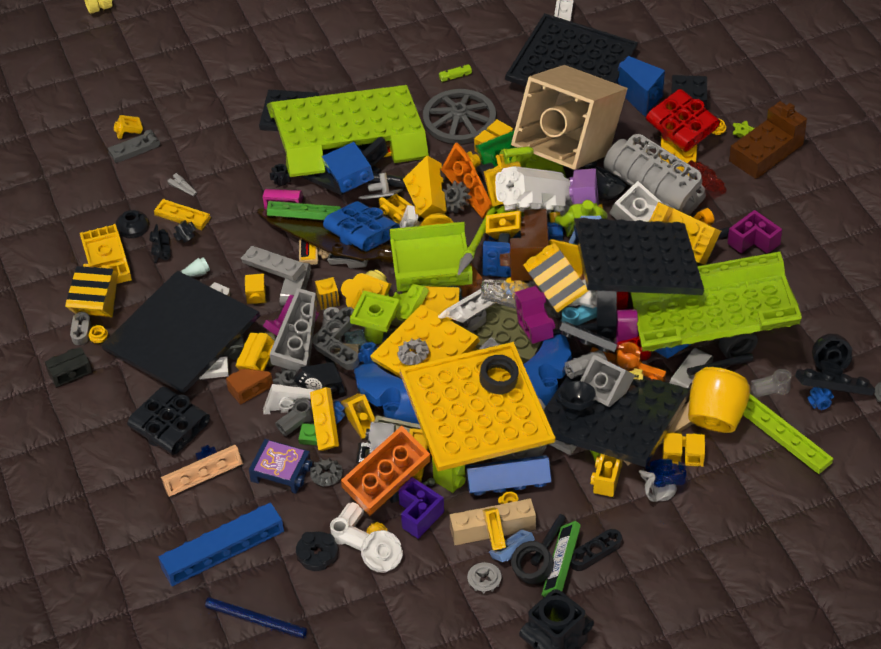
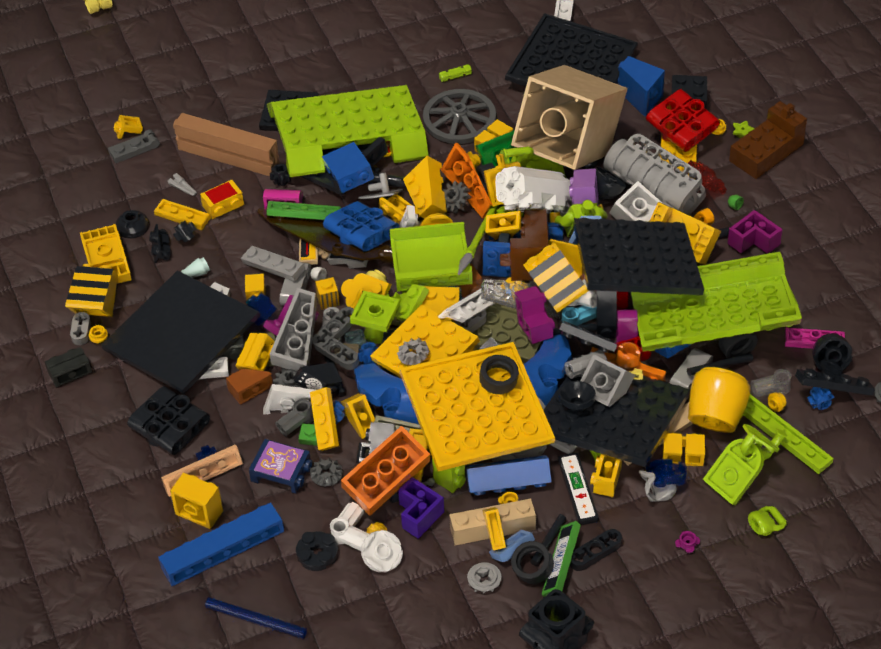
none -> yellow brick [170,473,223,529]
none -> medium nougat brick [173,113,280,176]
none -> yellow brick [200,180,244,219]
none -> clear blue brick [245,292,277,326]
none -> white hinge [310,267,327,281]
none -> tile [558,453,599,525]
none -> magenta plate [675,531,700,553]
none -> lime plate [703,424,787,505]
none -> bright green hinge [728,195,744,210]
none -> lime piece [748,506,787,536]
none -> yellow plate [768,392,786,412]
none -> dark pink tile [785,327,845,349]

